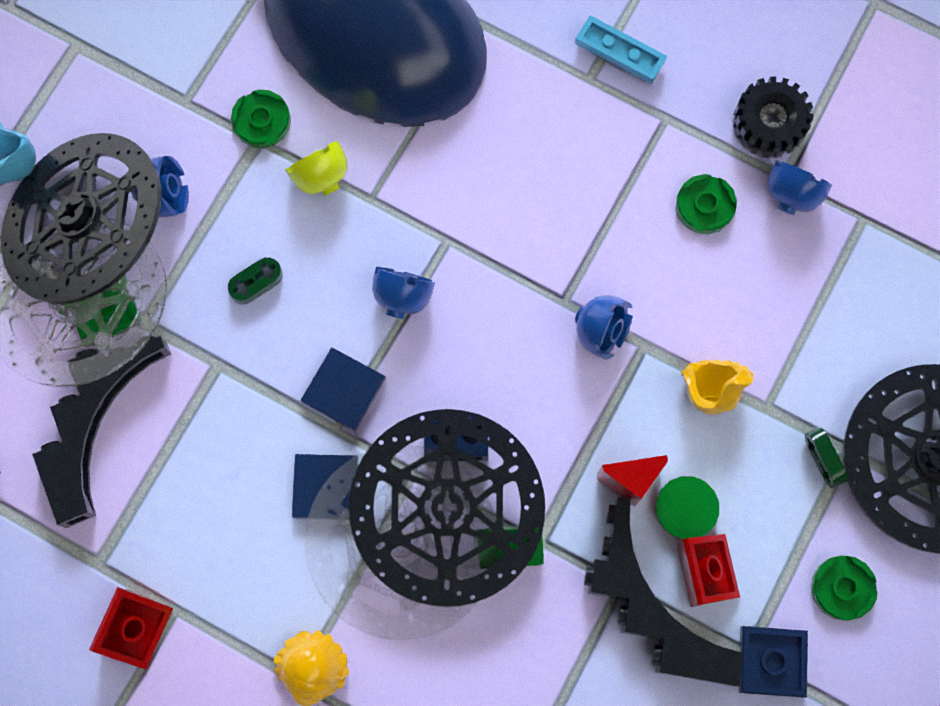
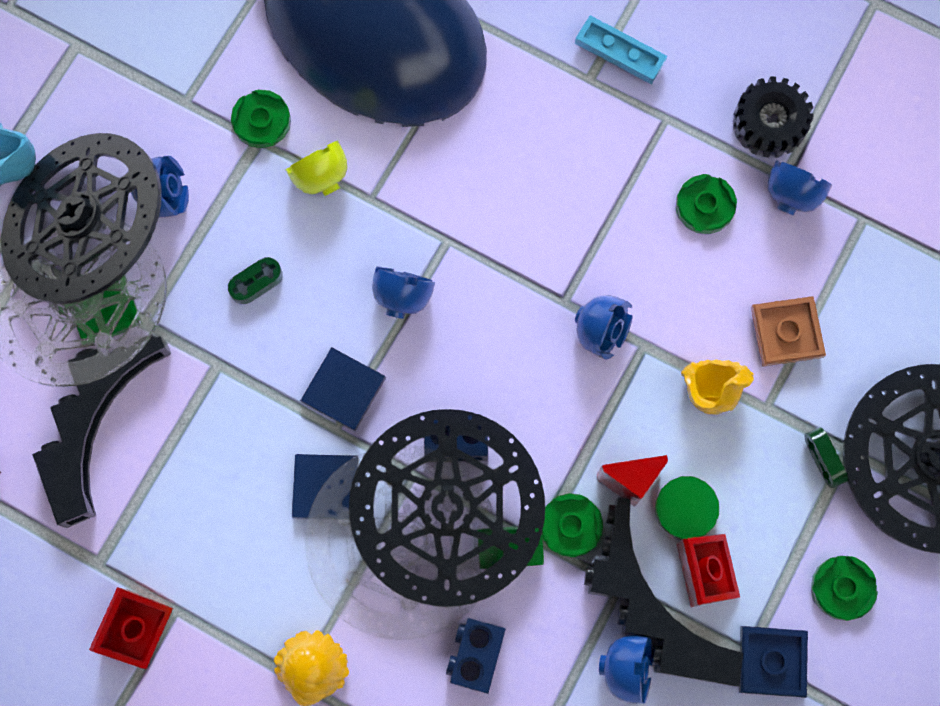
none -> dark blue brick [446,618,506,694]
none -> green tile [542,493,604,558]
none -> blue cylinder [599,635,653,704]
none -> nougat plate [751,296,826,367]

